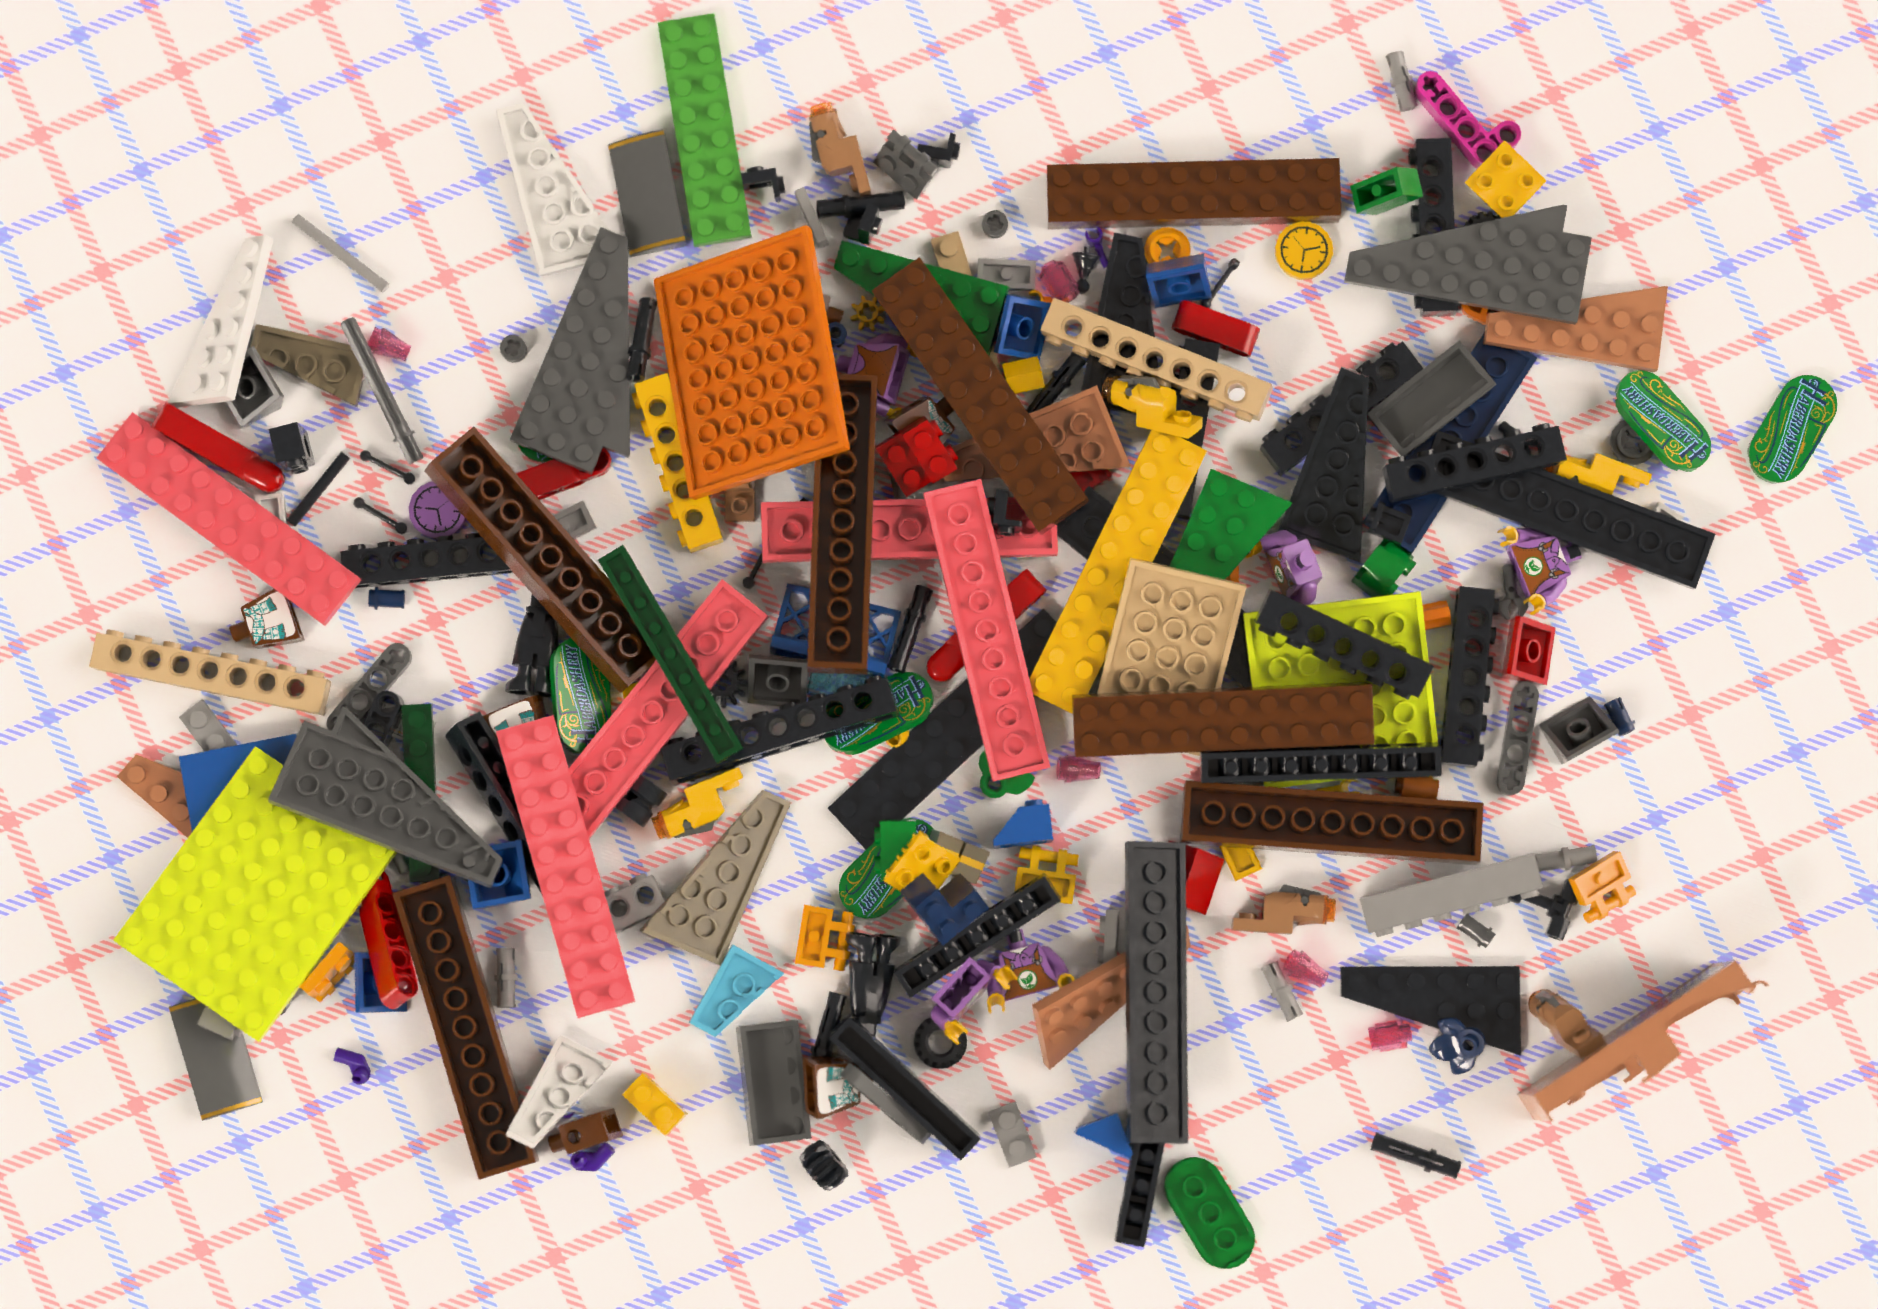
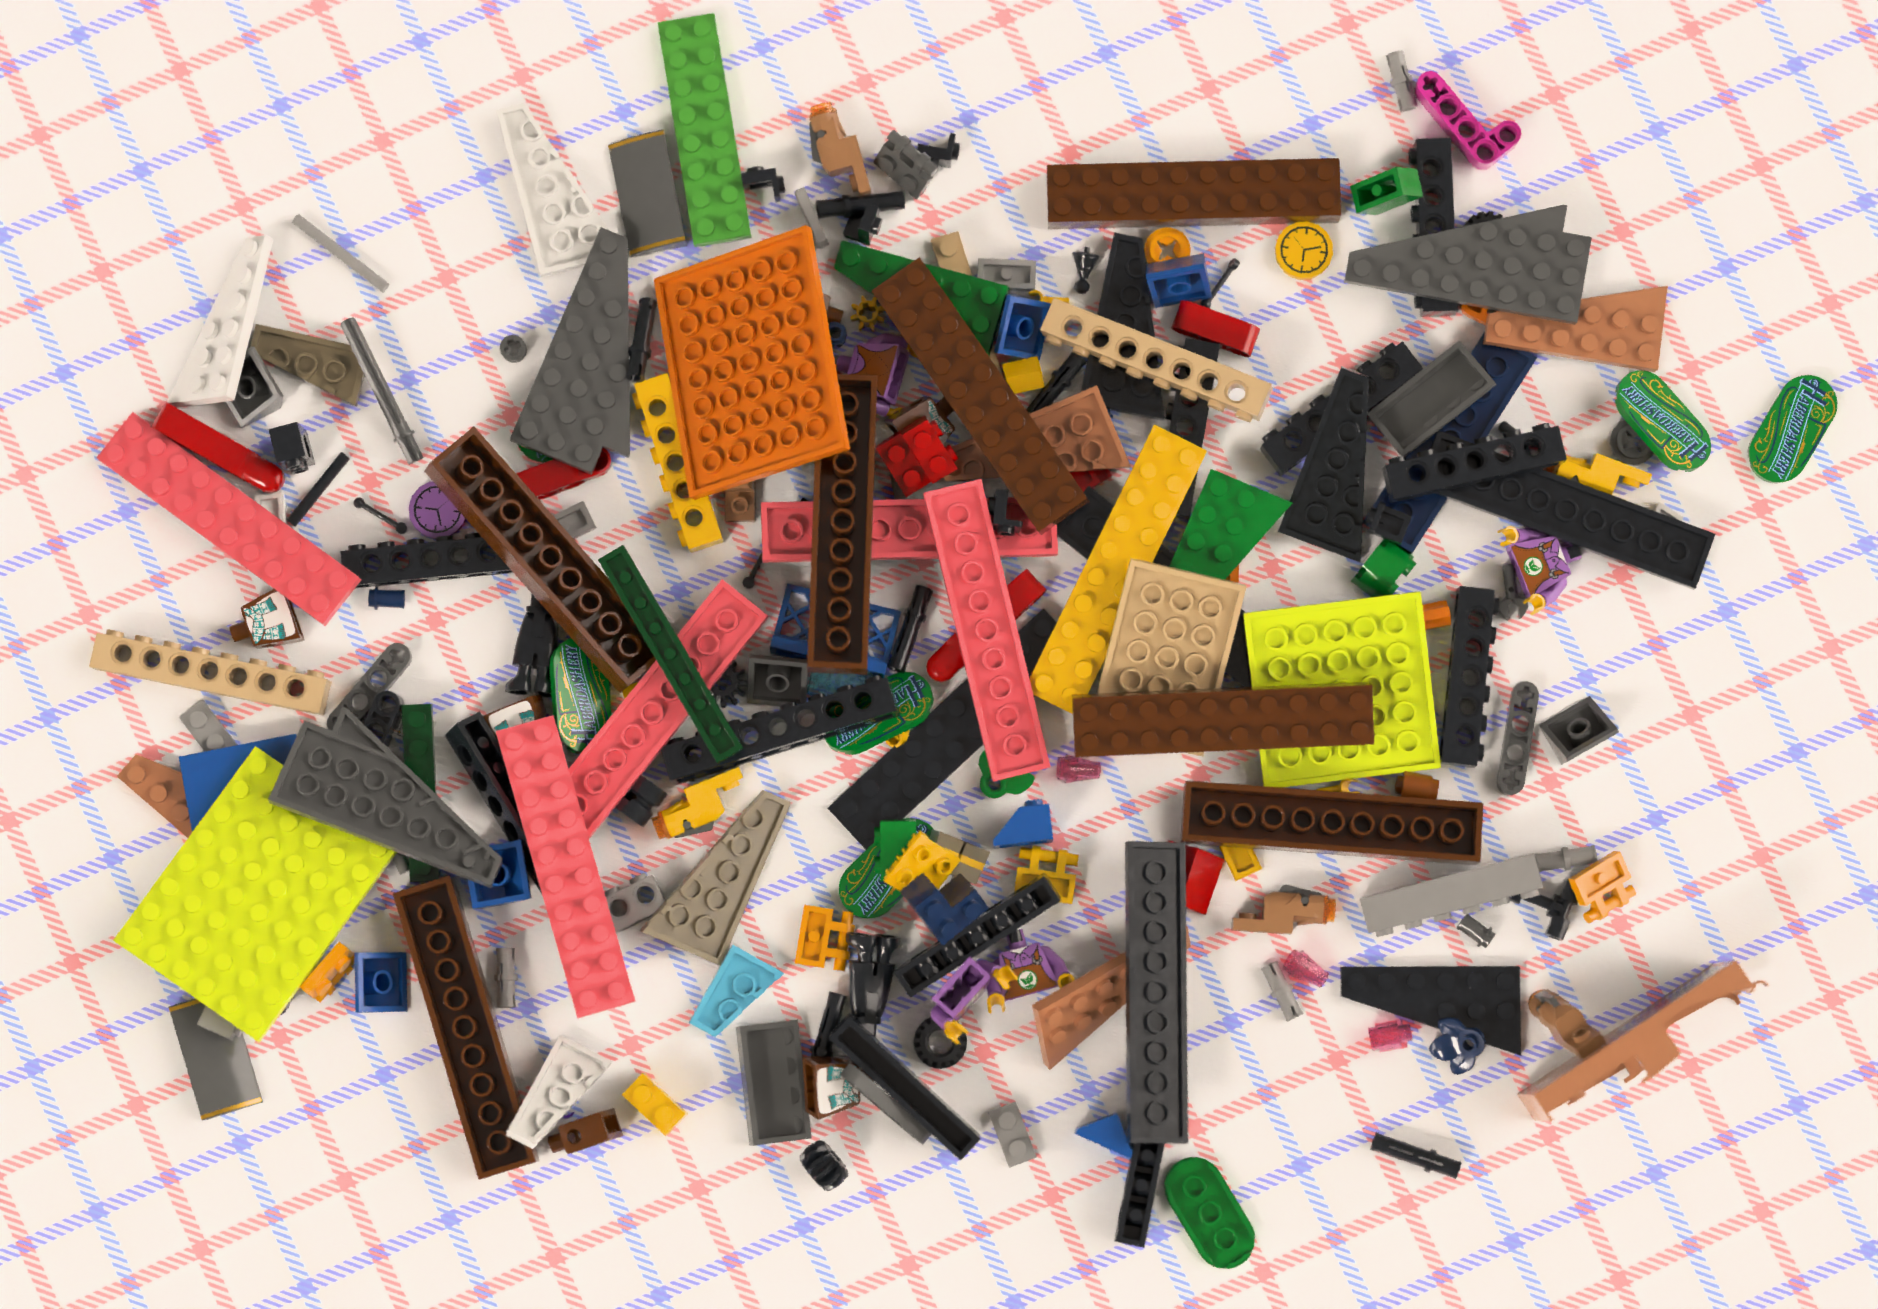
dark purple arm [334,1047,371,1085] -> none
red piece [359,871,418,1009] -> none
black hinge [360,450,416,485] -> none
clear pink cone [368,327,412,362] -> none
dark purple arm [570,1142,616,1172] -> none
dark grey bush [982,210,1008,239] -> none
clear pink brick [1039,260,1079,303] -> none
dark purple hand [1085,226,1108,269] -> none
light grey plate [1098,909,1120,964] -> none
yellow plate [1102,375,1203,439] -> none
black brick [1199,742,1442,783] -> none
medium lavender torso [1245,530,1323,605] -> none
black brick [1254,589,1434,700] -> none
yellow hinge [1464,140,1547,218] -> none
red slope [1501,616,1556,685] -> none
dark blue pin [1604,697,1636,737] -> none

